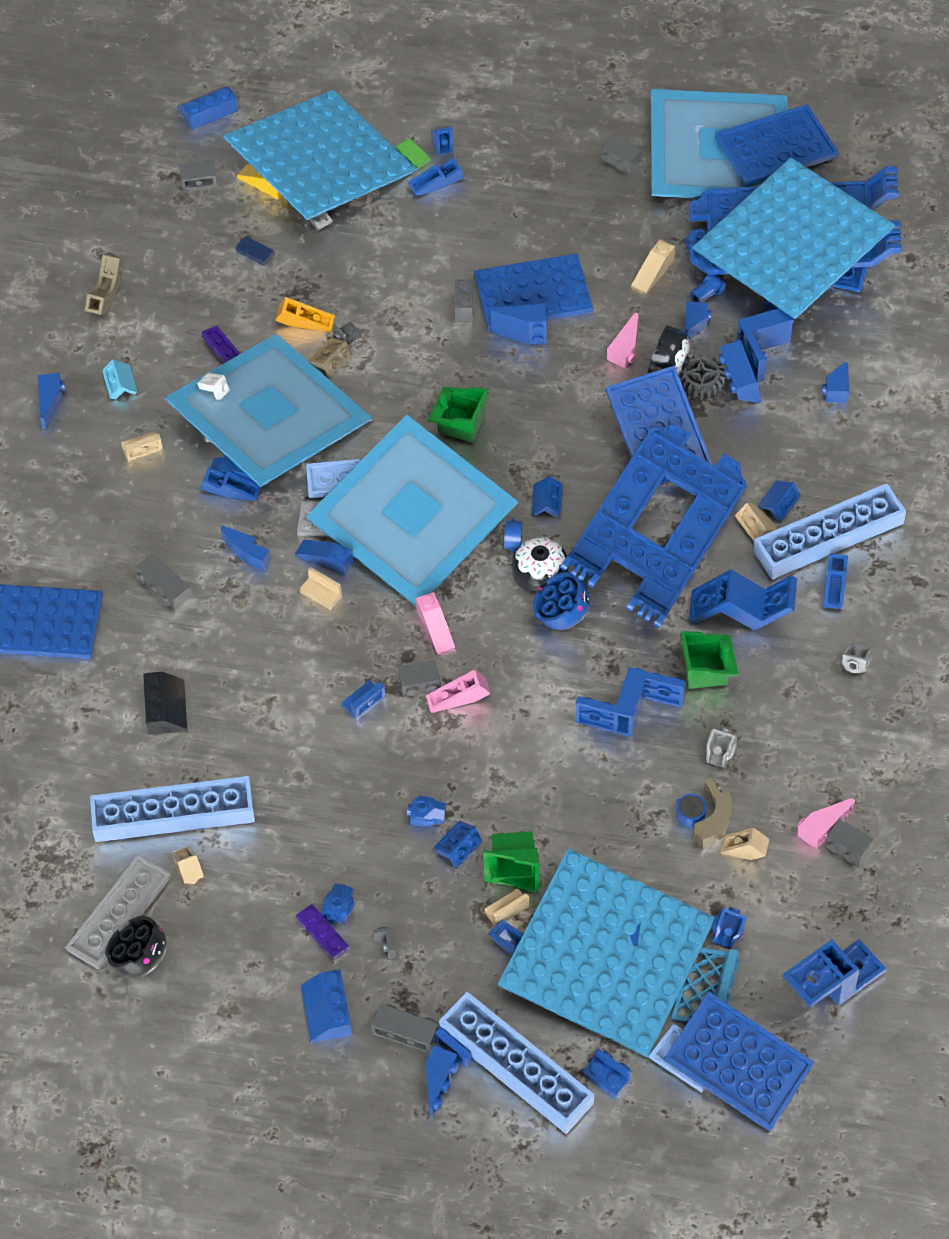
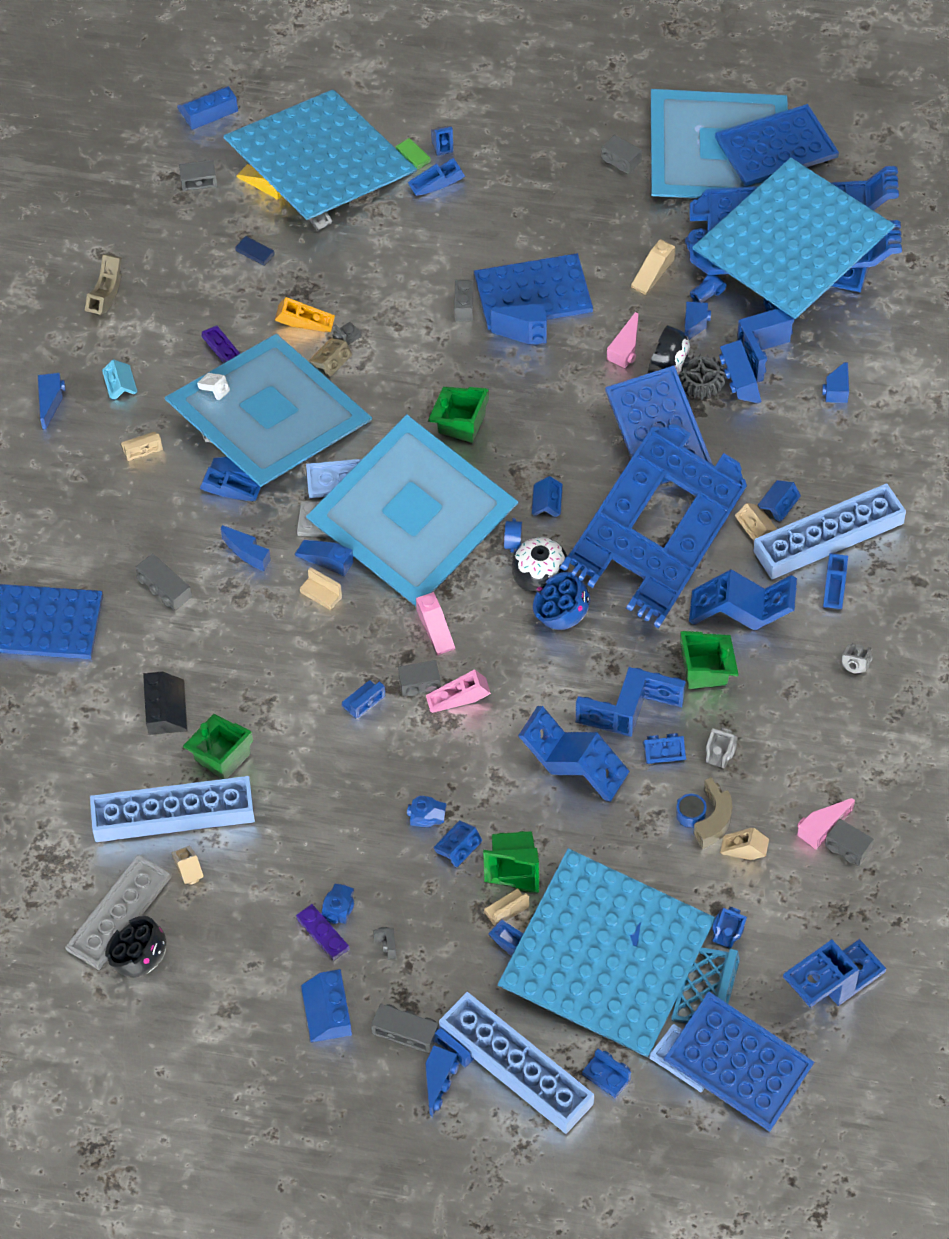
none -> green piece [183,714,253,779]
none -> blue bracket [518,706,630,801]
none -> blue bracket [643,733,686,764]

